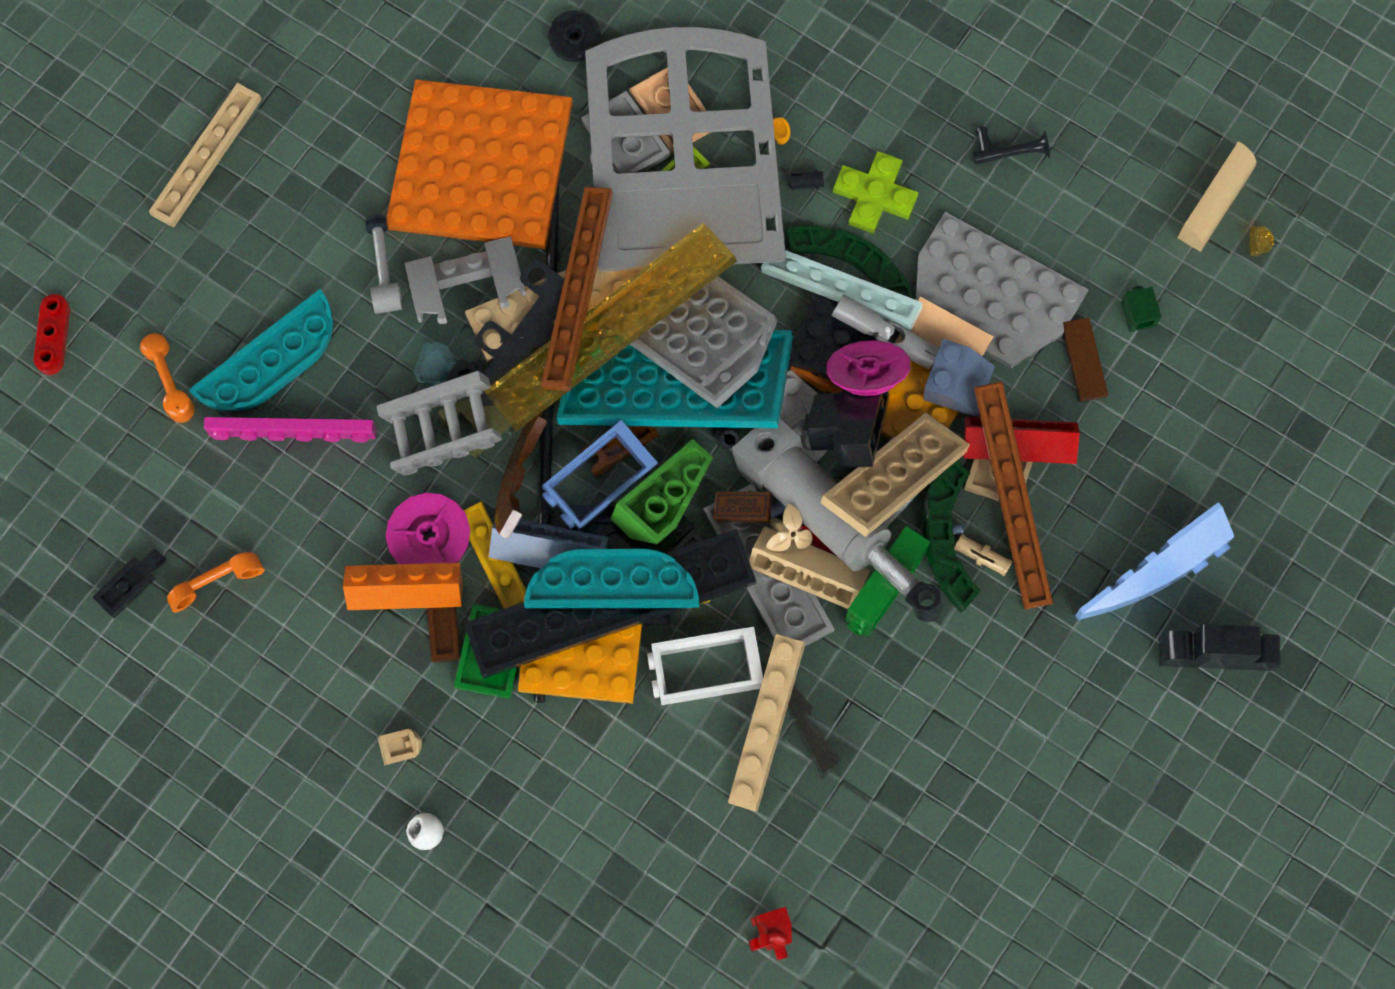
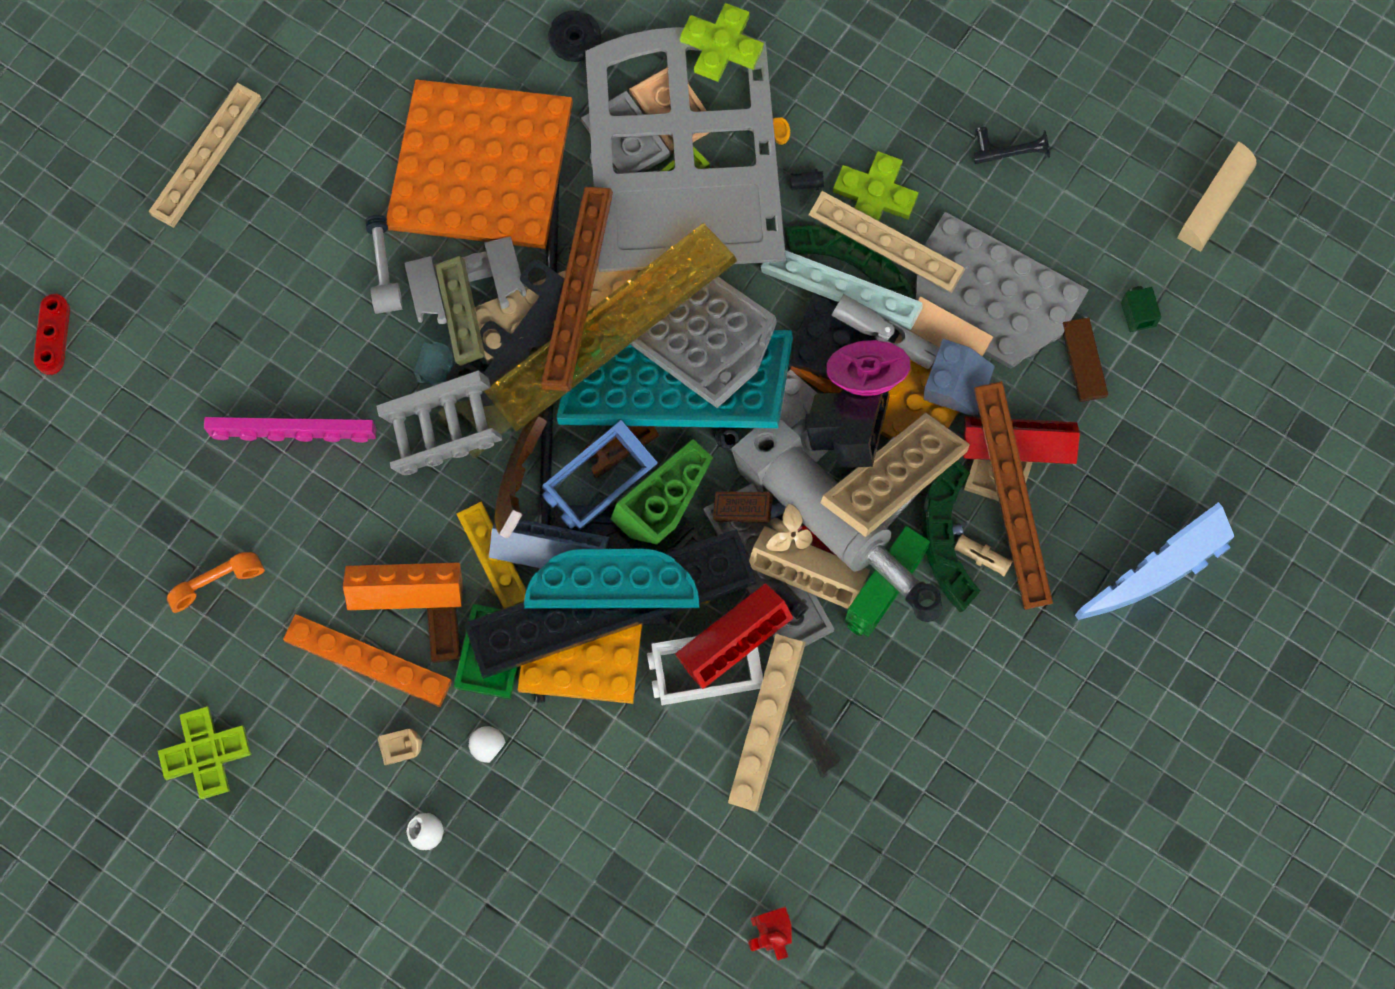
black plate [93,549,167,619] -> none
orange piece [140,333,195,423] -> none
teal plate [188,289,333,412] -> none
dark pink piece [386,493,470,564] -> none
black brick [1159,624,1281,671] -> none
clear yellow plate [1250,226,1274,256] -> none
none -> lime plate [158,707,251,799]
none -> orange plate [283,614,452,707]
none -> olive plate [436,256,485,366]
none -> white piece [469,726,506,763]
none -> red brick [675,583,793,689]
none -> lime plate [680,3,764,82]
none -> black pin [774,582,809,619]
none -> tan plate [809,191,965,293]

